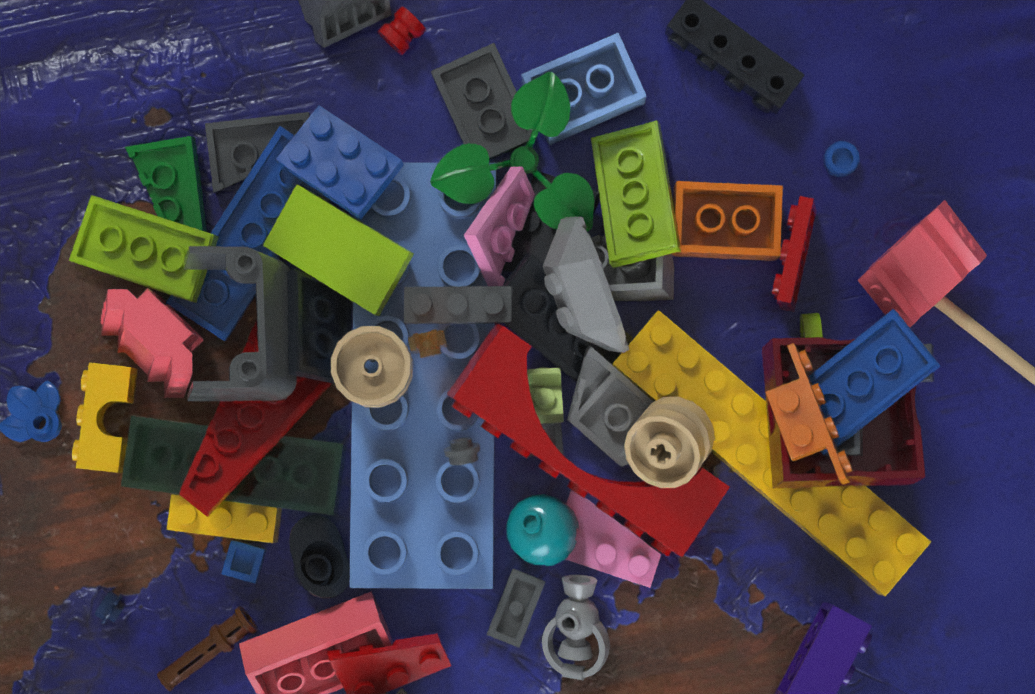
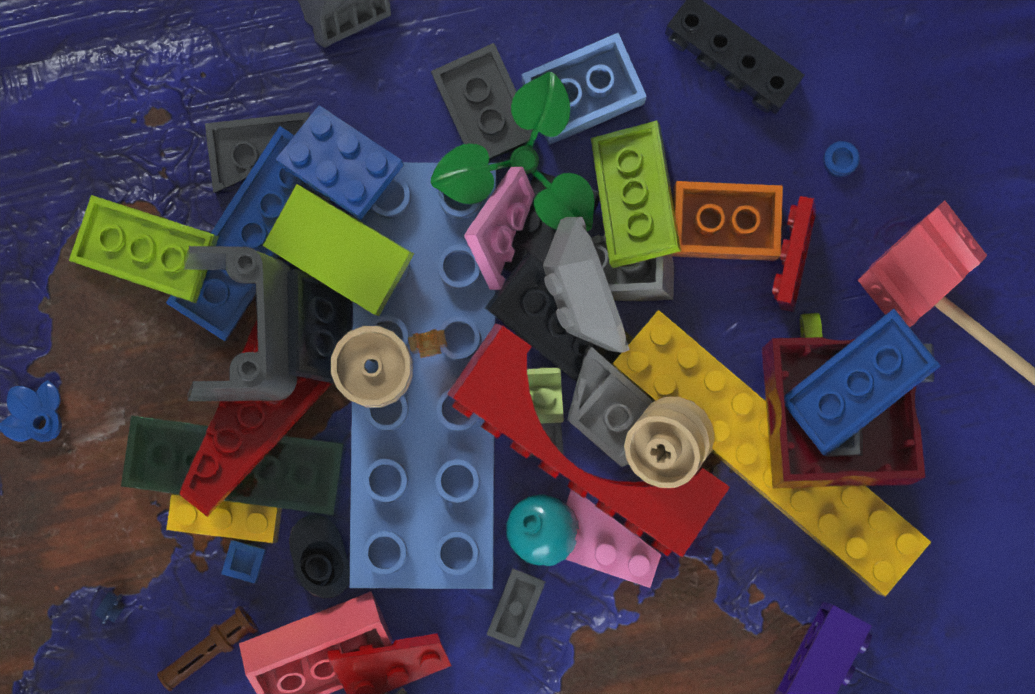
yellow arch [72,363,138,473] -> none
coral slope [101,288,204,398] -> none
green wing [125,136,207,232] -> none
red wheel [378,6,426,55] -> none
dark grey plate [404,286,513,324] -> none
dark grey plate [444,438,480,465] -> none
light grey piece [542,574,610,681] -> none
orange bracket [766,343,853,485] -> none

